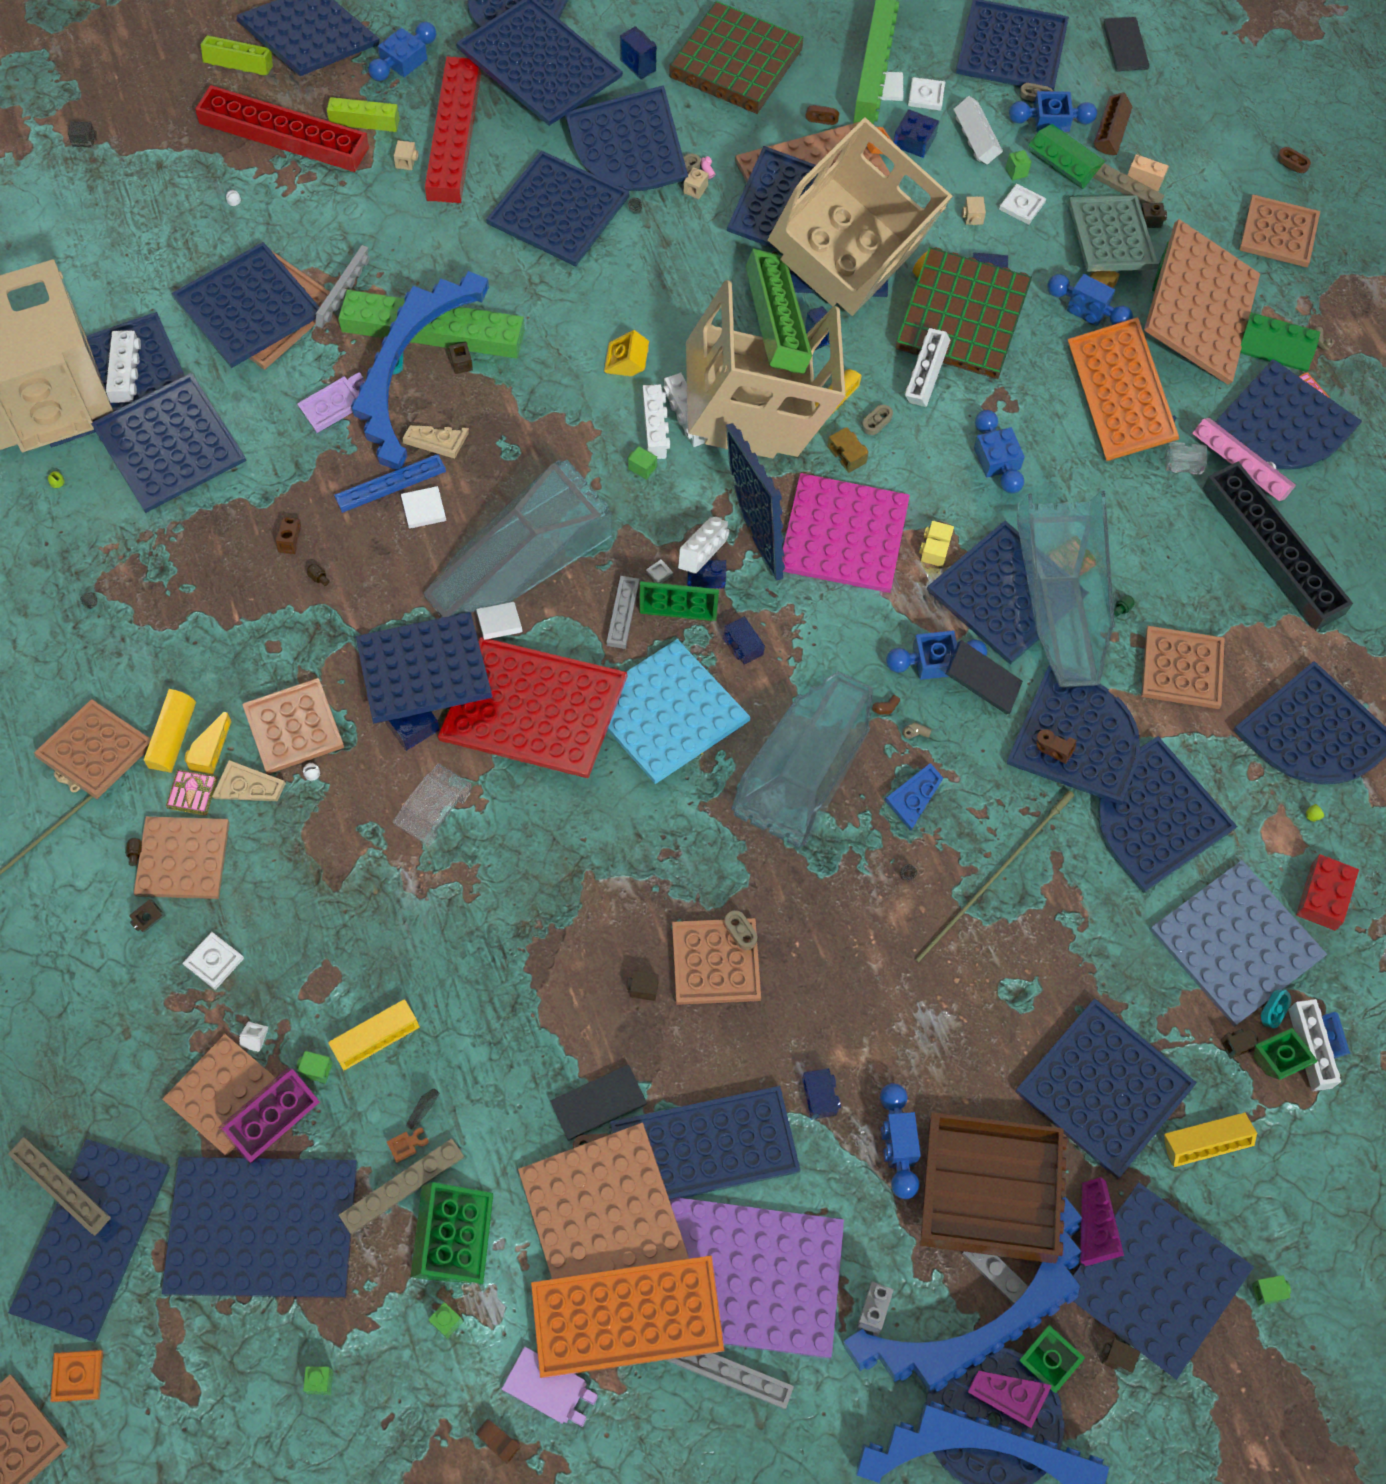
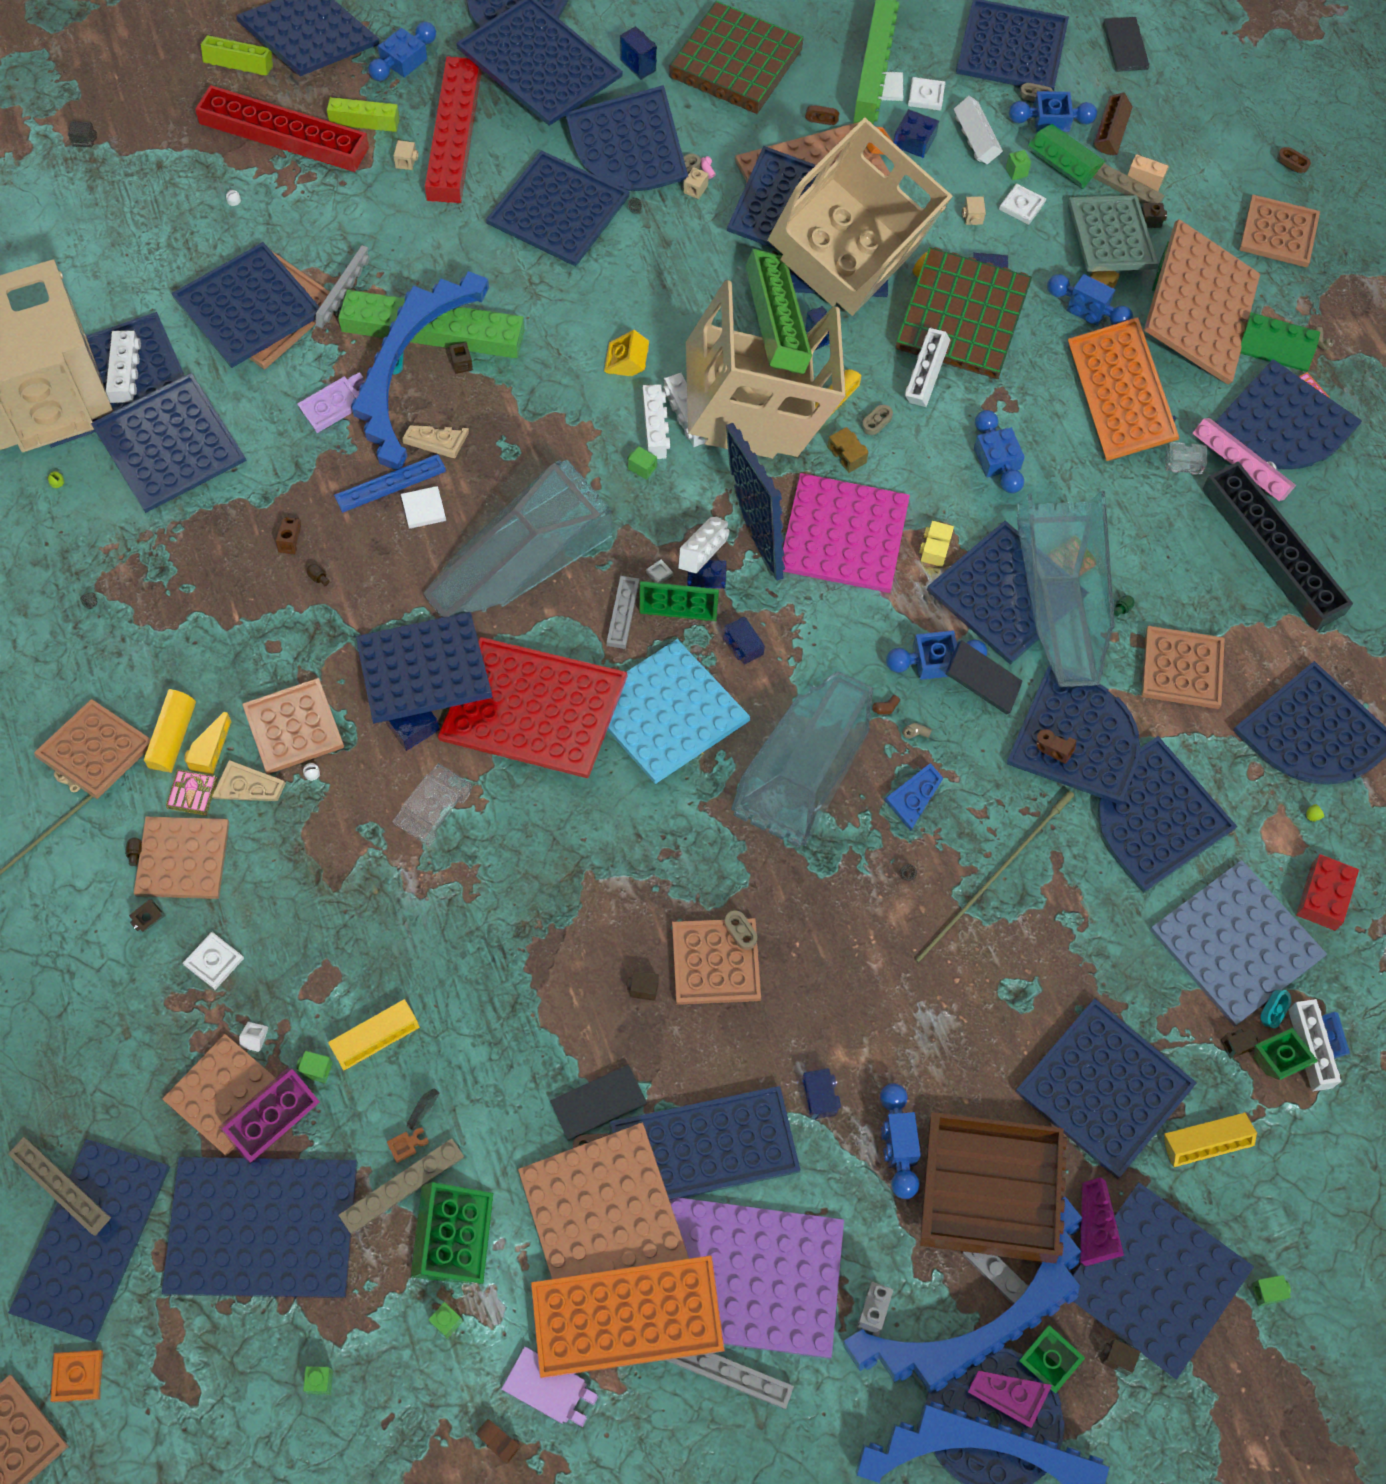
white tile [476,602,522,640] -> none

